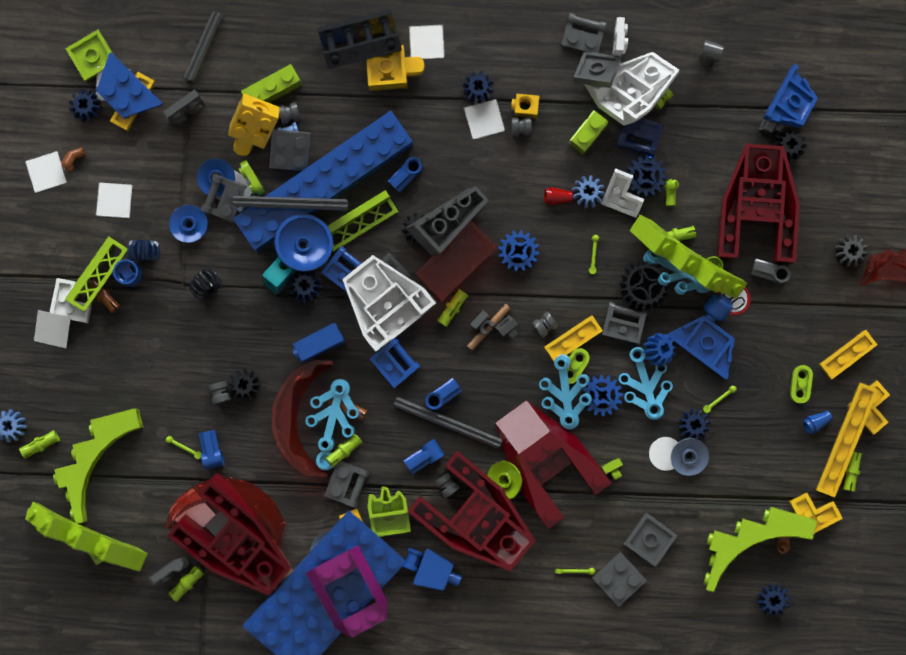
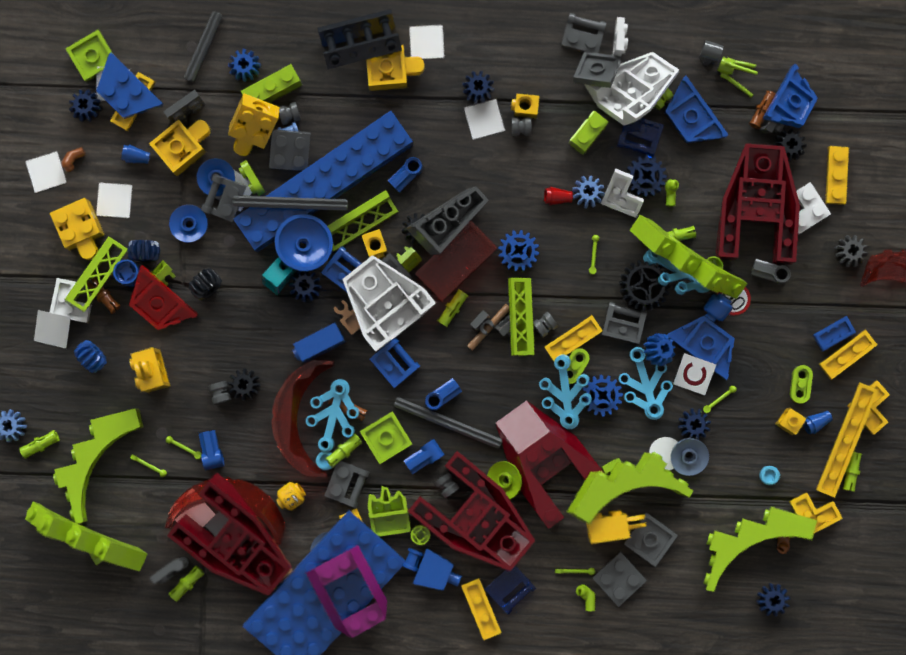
none -> yellow brick [50,198,104,260]
none -> blue gear [74,340,107,373]
none -> blue cone [121,144,150,164]
none -> red wing [129,265,197,330]
none -> yellow brick [129,348,170,393]
none -> lime hinge [130,454,167,477]
none -> yellow brick [149,119,211,176]
none -> lime tile [151,260,175,286]
none -> blue gear [228,49,261,82]
none -> yellow head [276,482,306,511]
none -> medium nougat plate [334,300,361,335]
none -> lime plate [360,411,412,464]
none -> yellow brick [362,229,388,259]
none -> lime tile [396,246,422,273]
none -> lime wheel [411,525,430,545]
none -> yellow plate [461,578,502,640]
none -> clear blue plate [485,565,536,615]
none -> lime fence [508,278,534,356]
none -> lime arch [567,452,693,524]
none -> lime arm [576,584,595,611]
none -> yellow brick [586,510,647,544]
none -> blue wing [664,76,728,143]
none -> white sticker [673,353,716,395]
none -> lime plant [717,57,758,97]
none -> dark orange pin [749,91,776,129]
none -> medium azure tile [759,466,780,485]
none -> yellow brick [776,408,806,435]
none -> white plate [796,182,831,234]
none -> blue plate [812,316,856,352]
none -> yellow plate [825,146,849,205]

